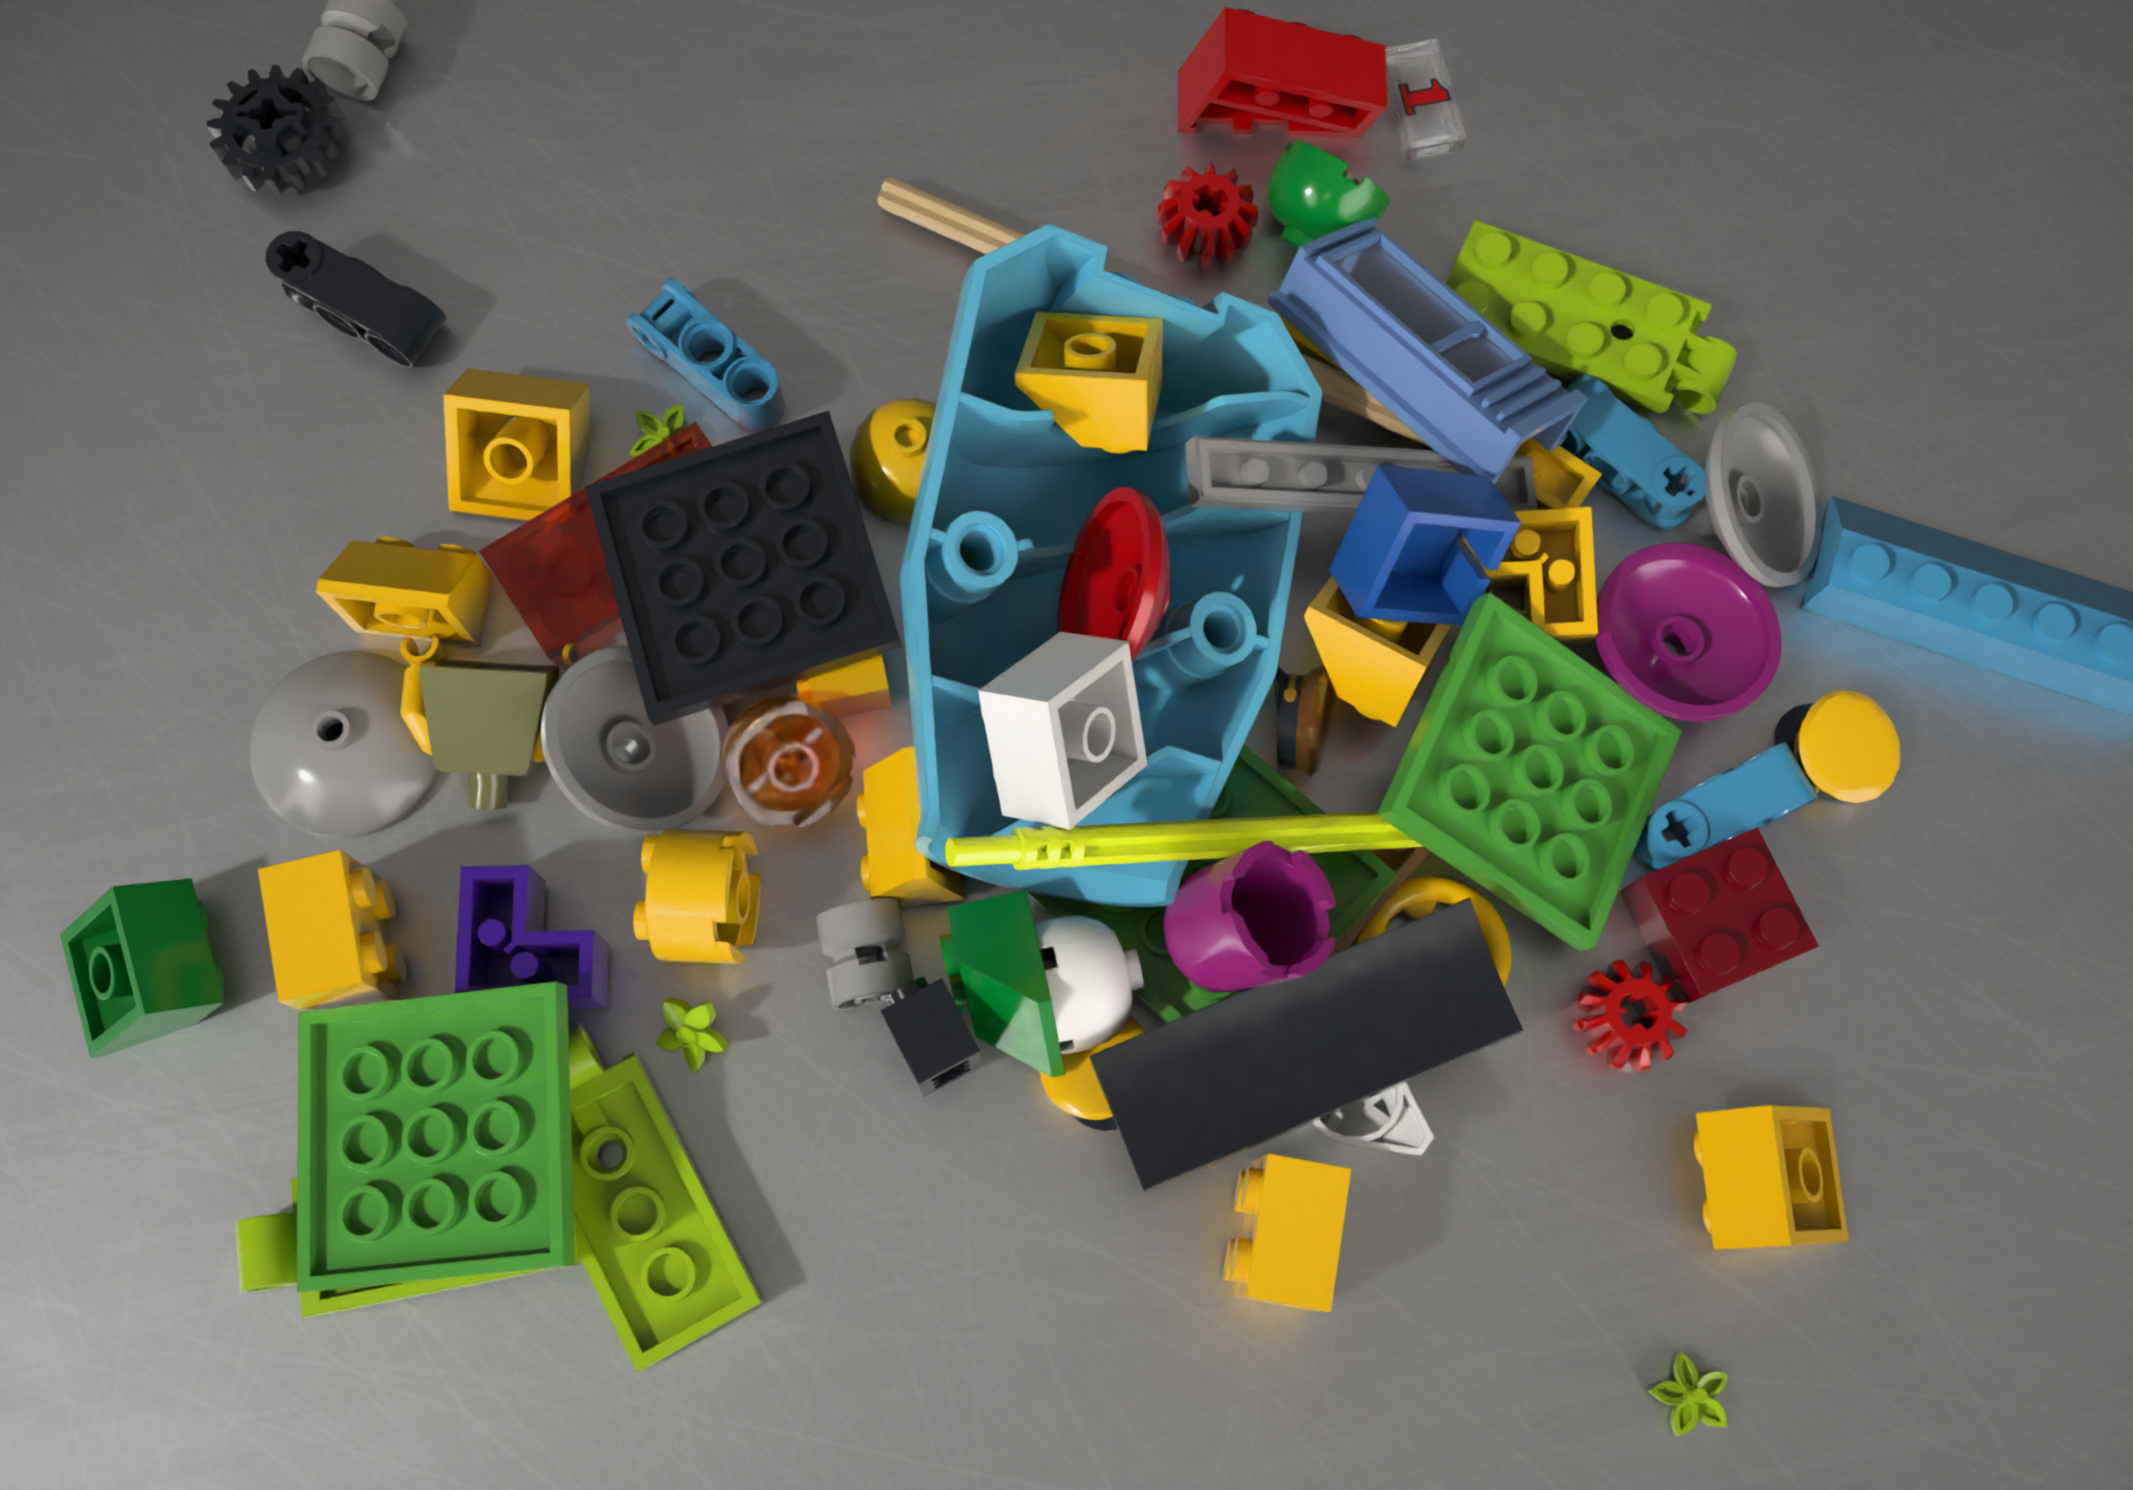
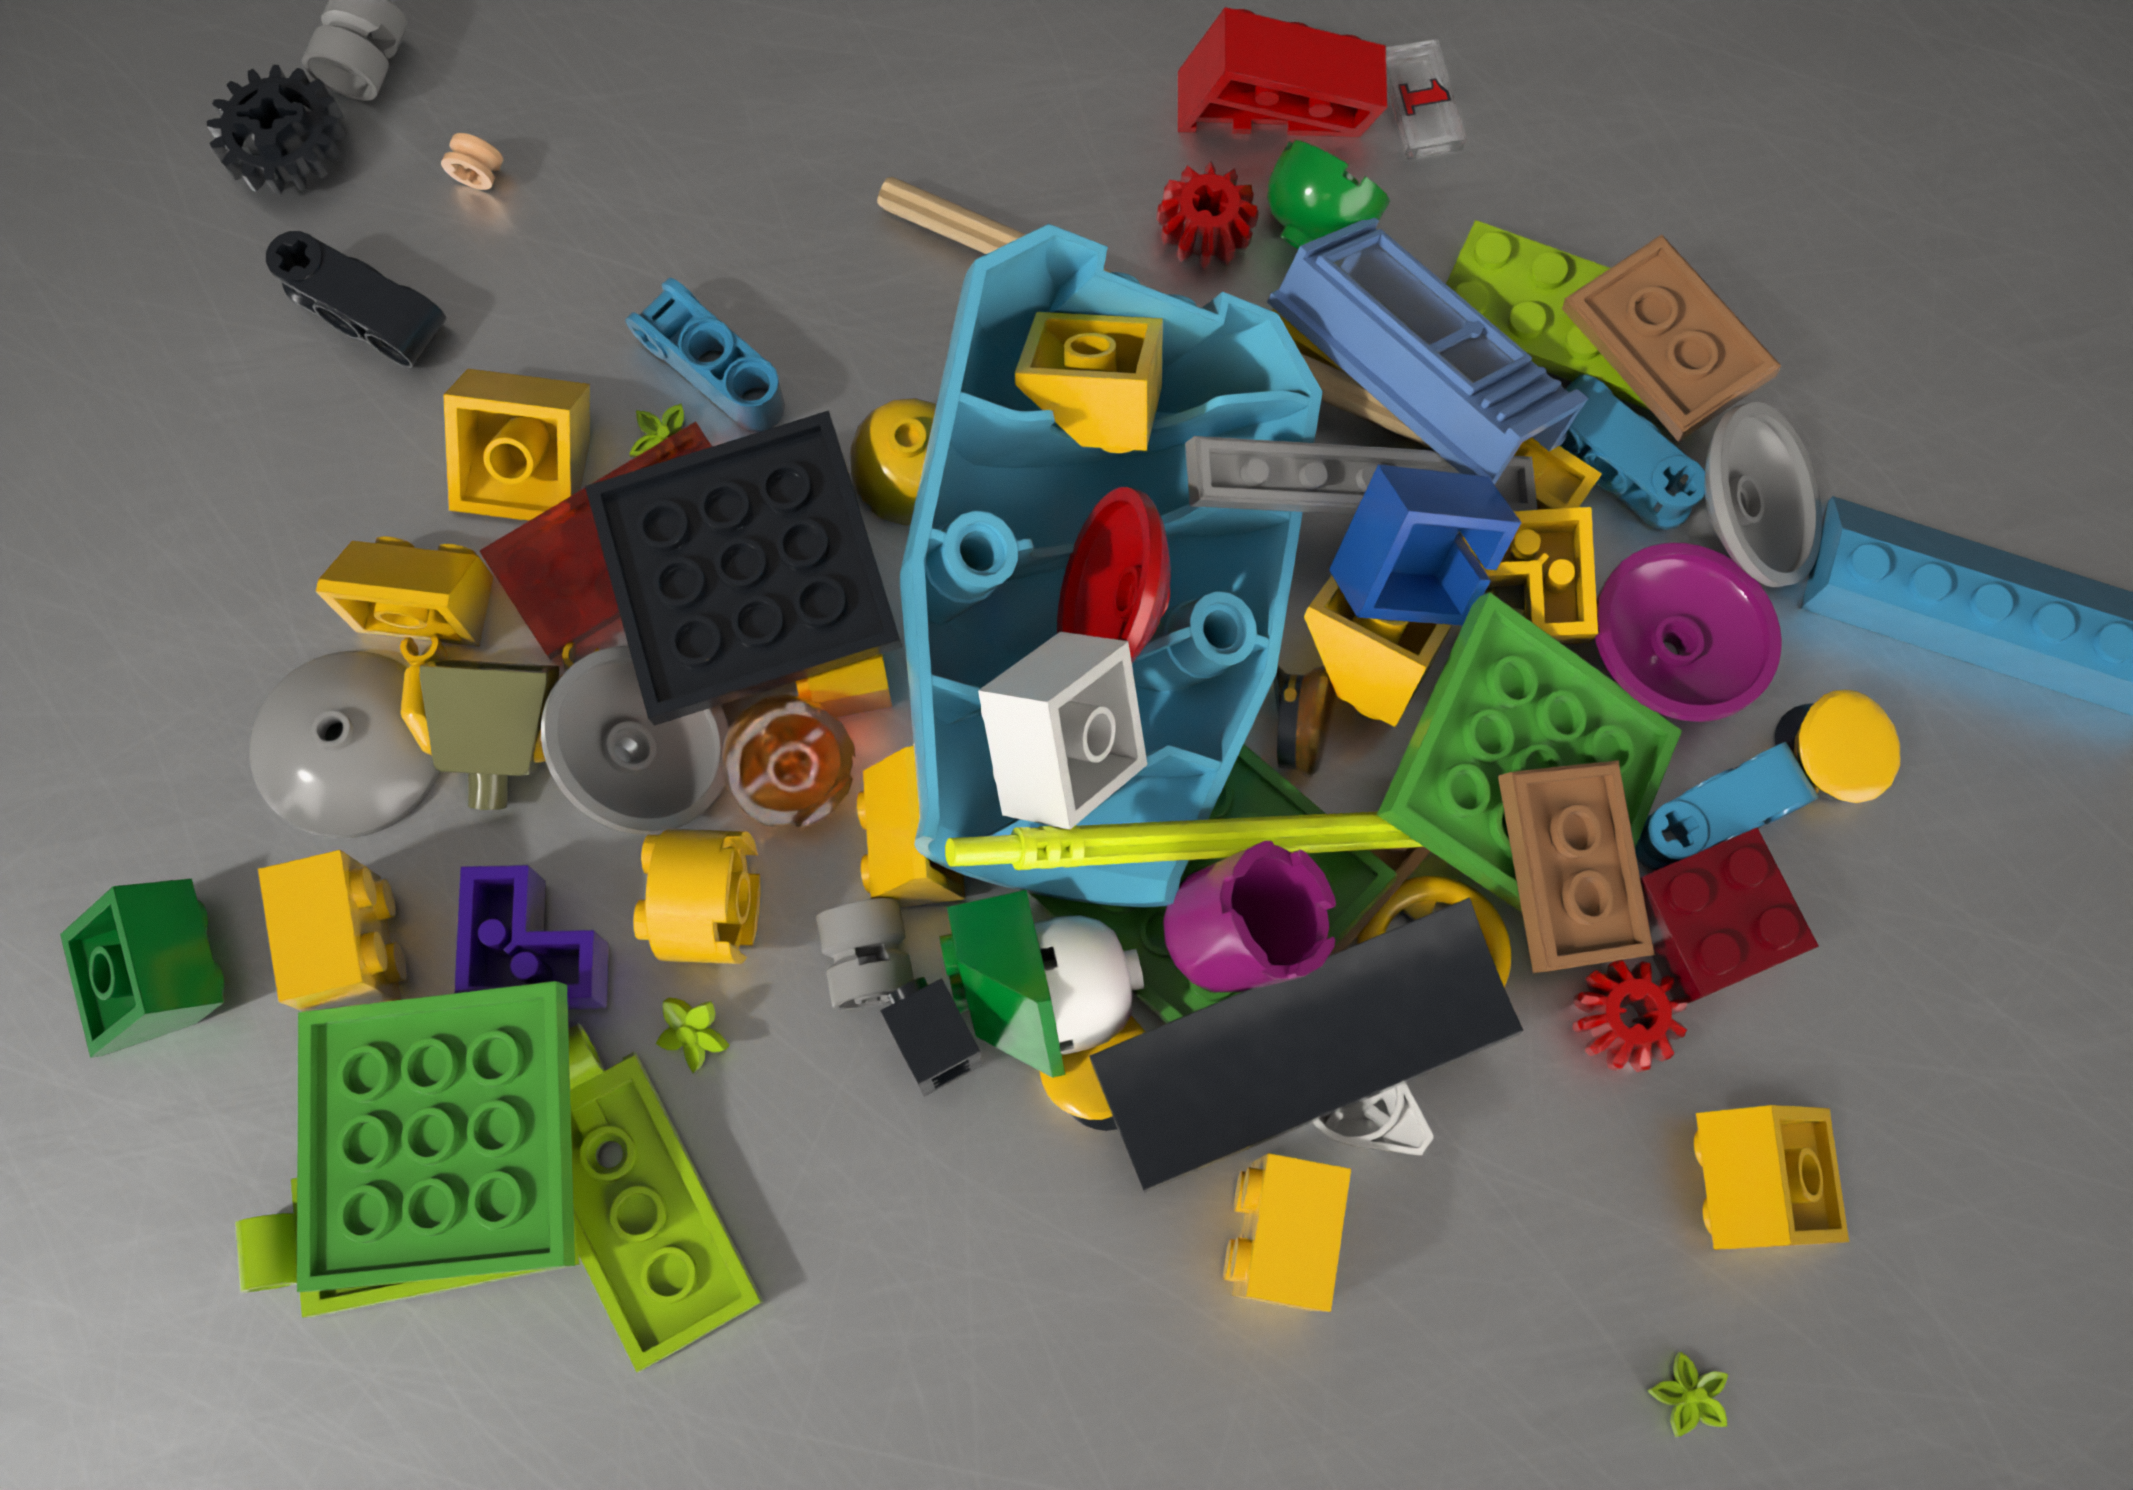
none -> light nougat bush [441,133,504,190]
none -> medium nougat tile [1498,761,1654,973]
none -> medium nougat tile [1562,234,1781,442]

